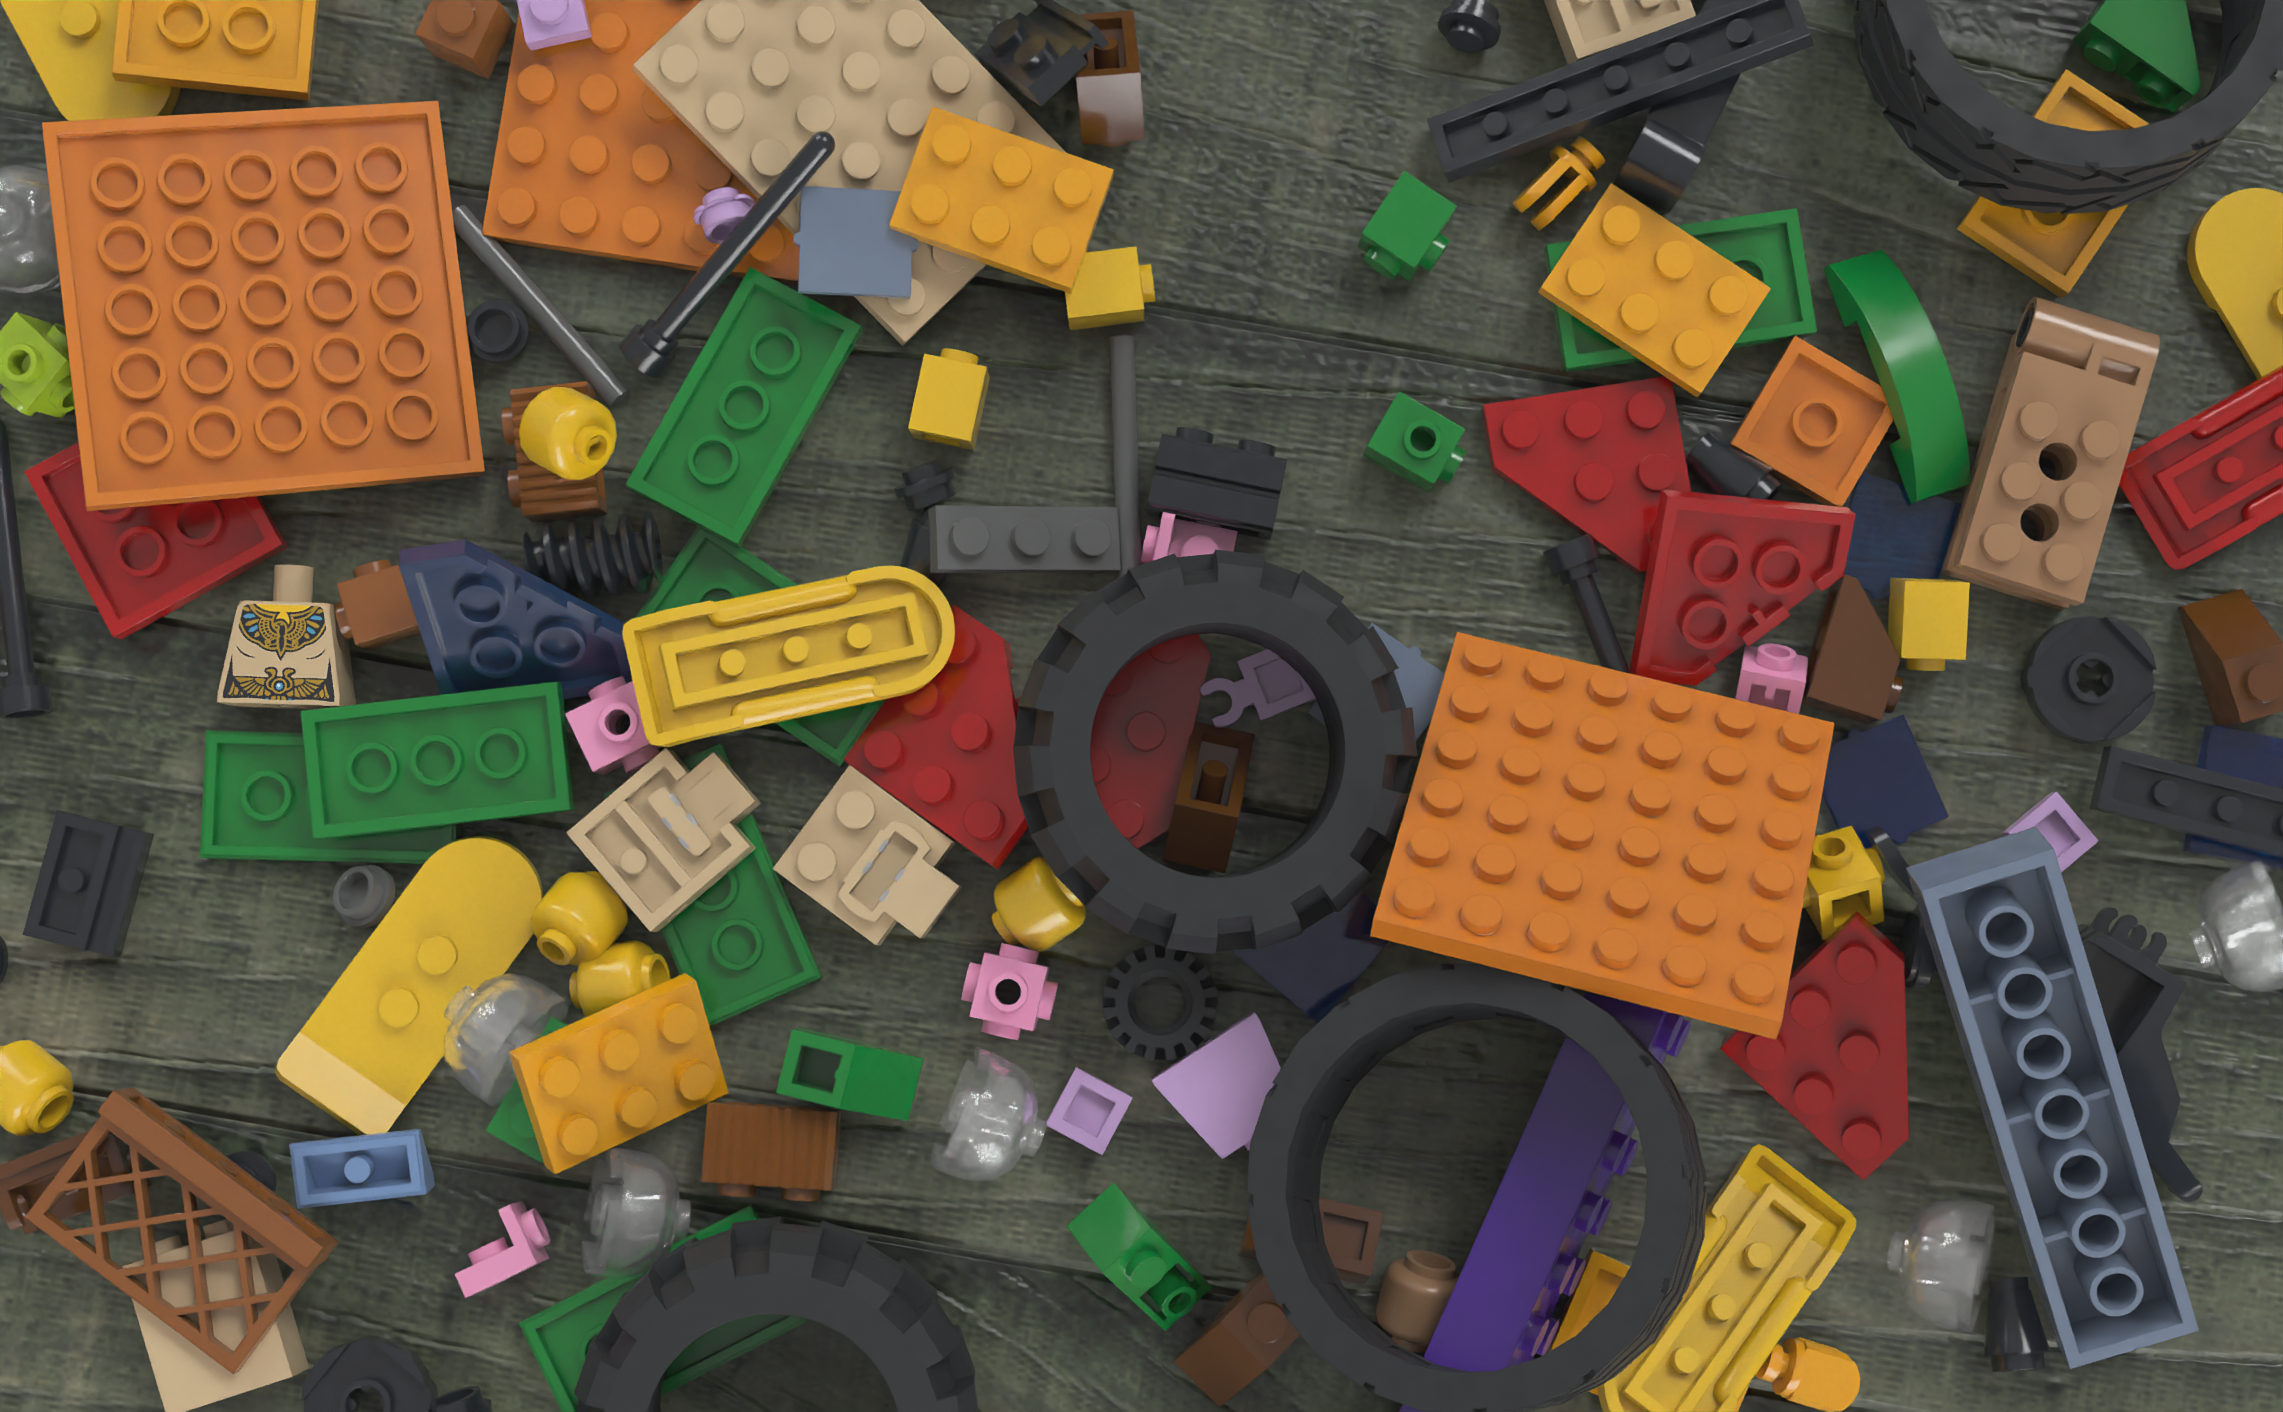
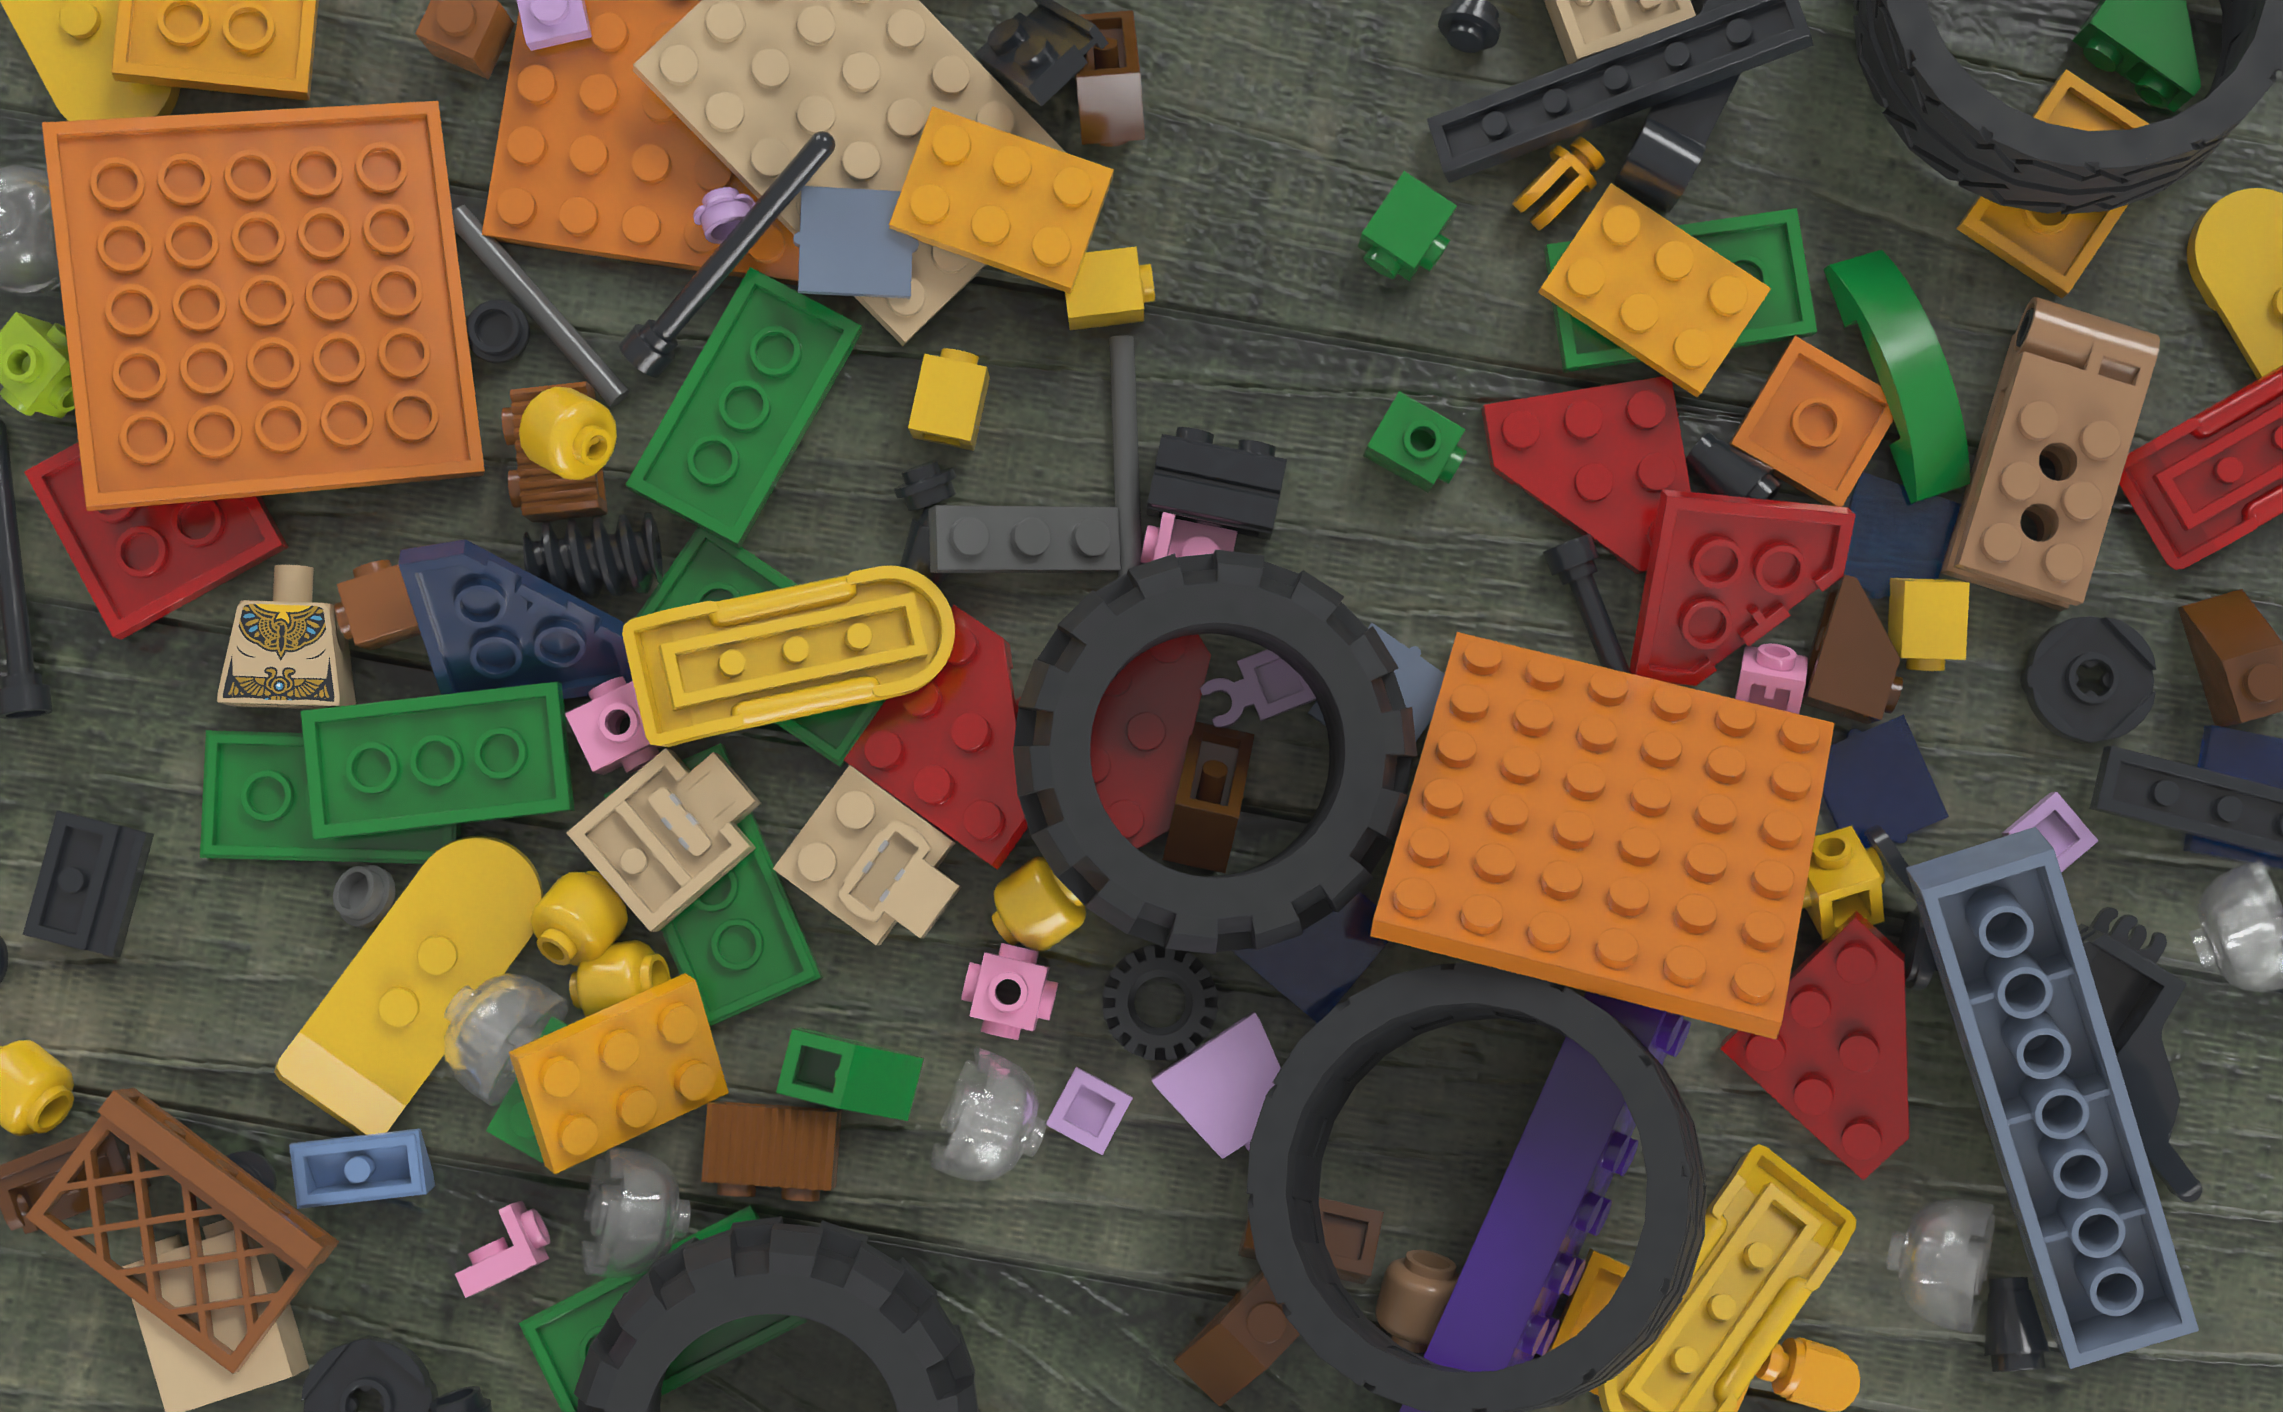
green slope [1066,1182,1212,1331] -> none

